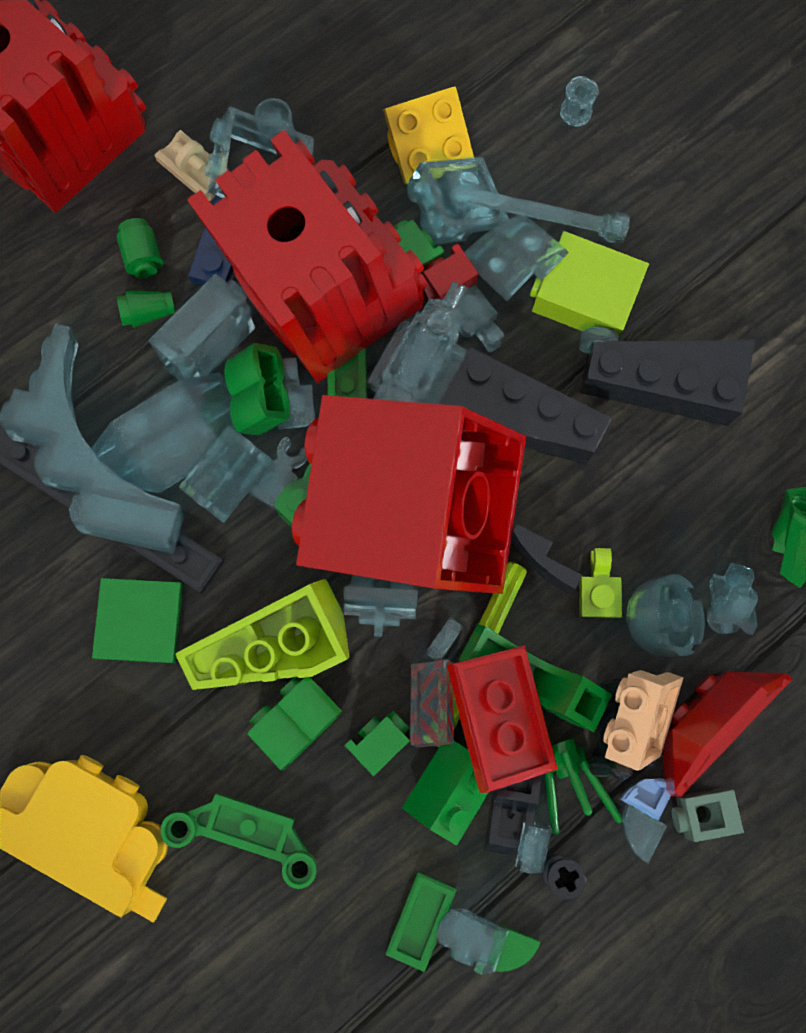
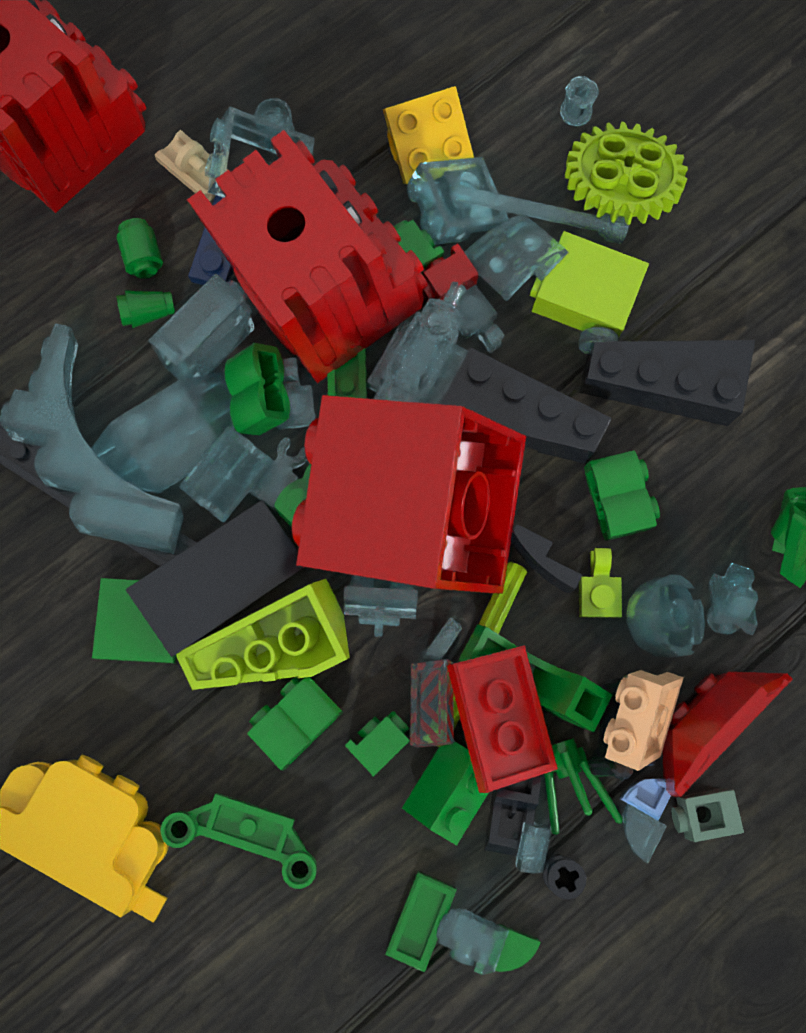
none -> black tile [125,500,304,657]
none -> lime gear [565,122,688,225]
none -> green brick [584,450,660,541]

